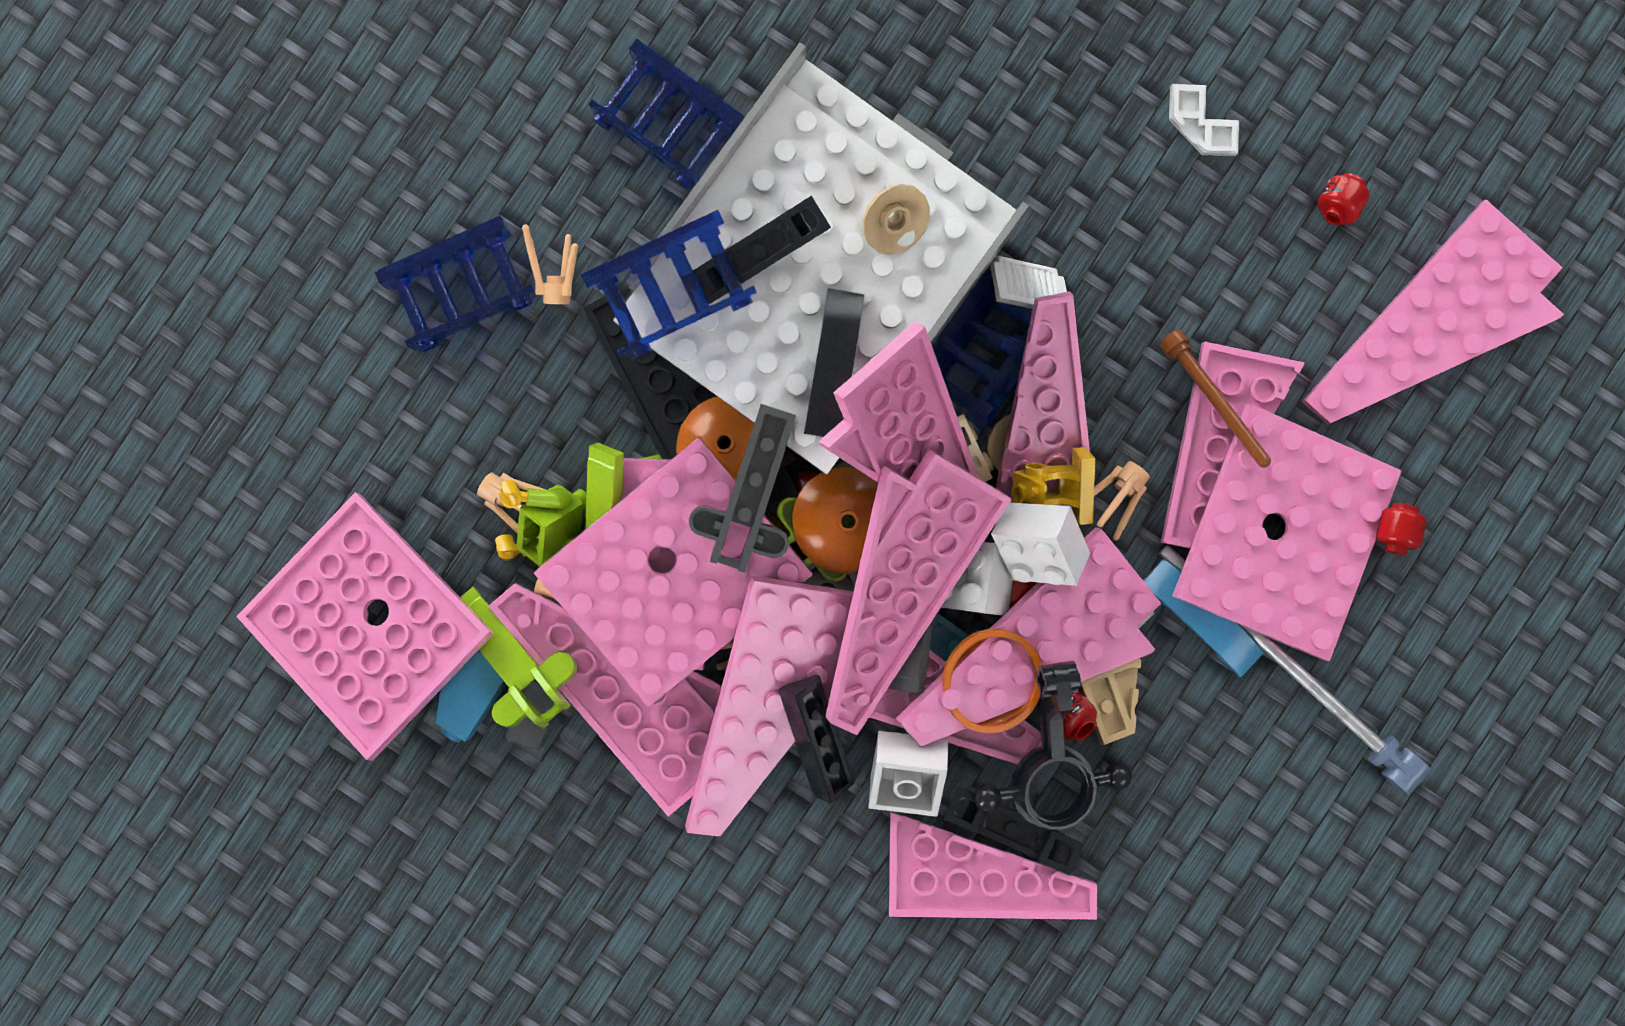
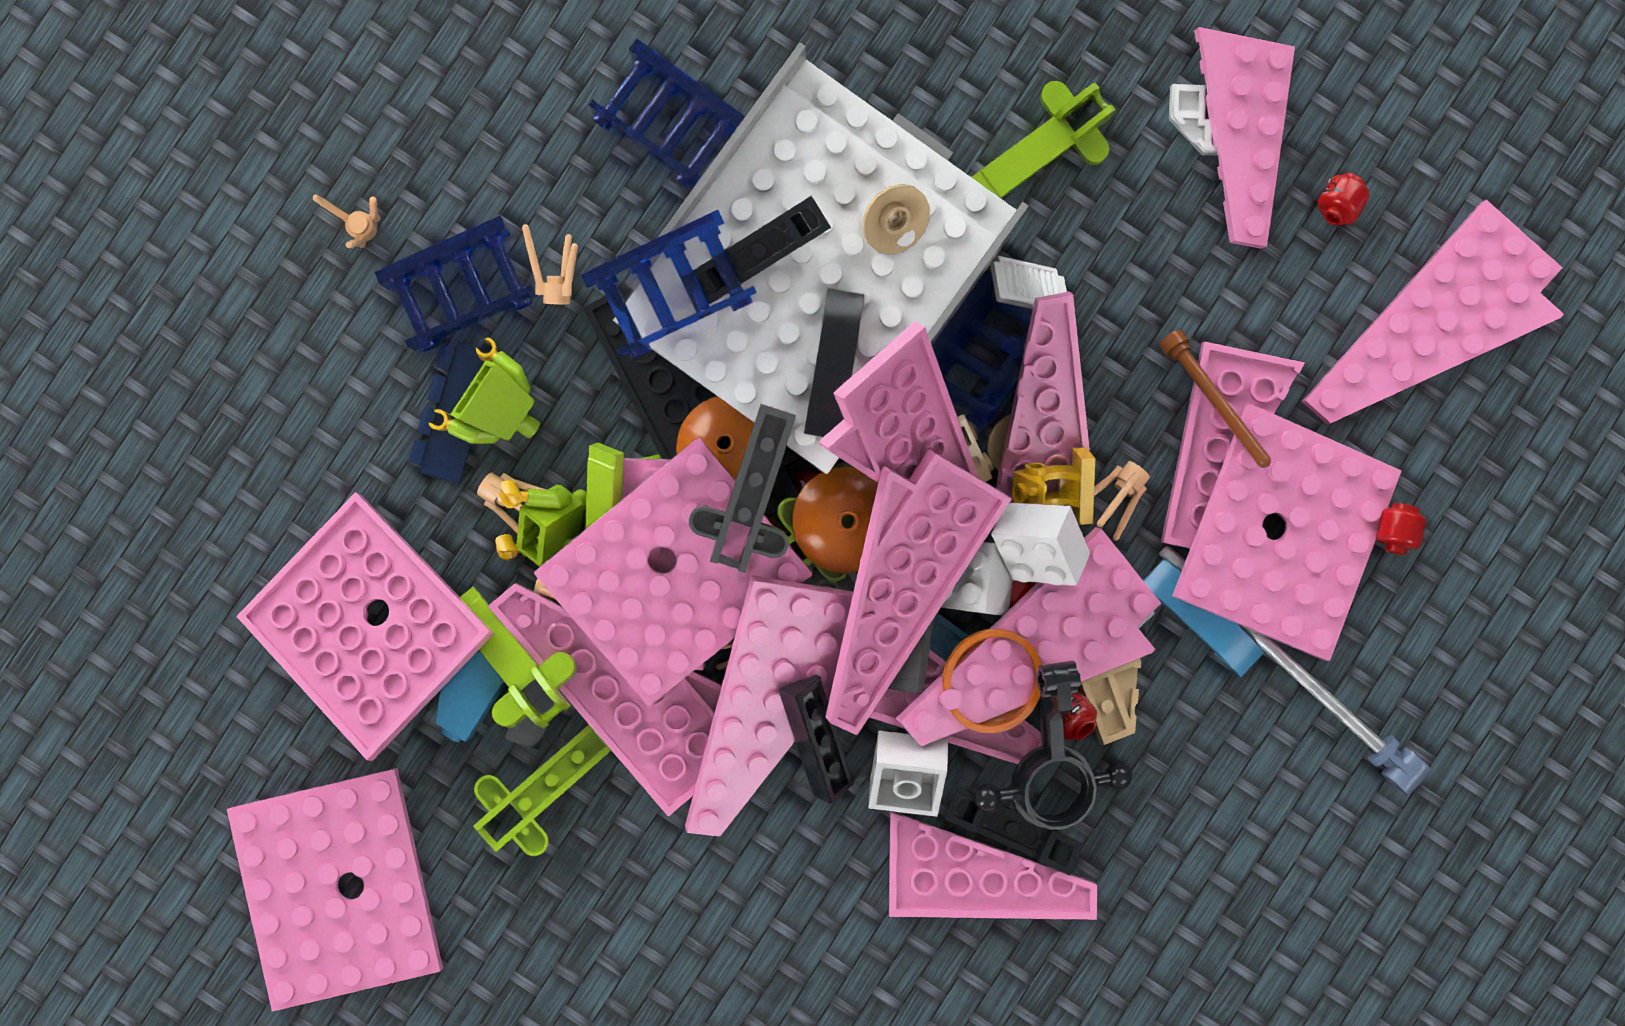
none -> bright pink plate [227,768,443,1012]
none -> light nougat plant [313,194,381,248]
none -> dark blue windscreen [408,342,492,484]
none -> lime torso [429,338,540,444]
none -> lime piece [473,725,611,856]
none -> lime piece [971,81,1116,199]
none -> bright pink wing [1194,27,1295,249]

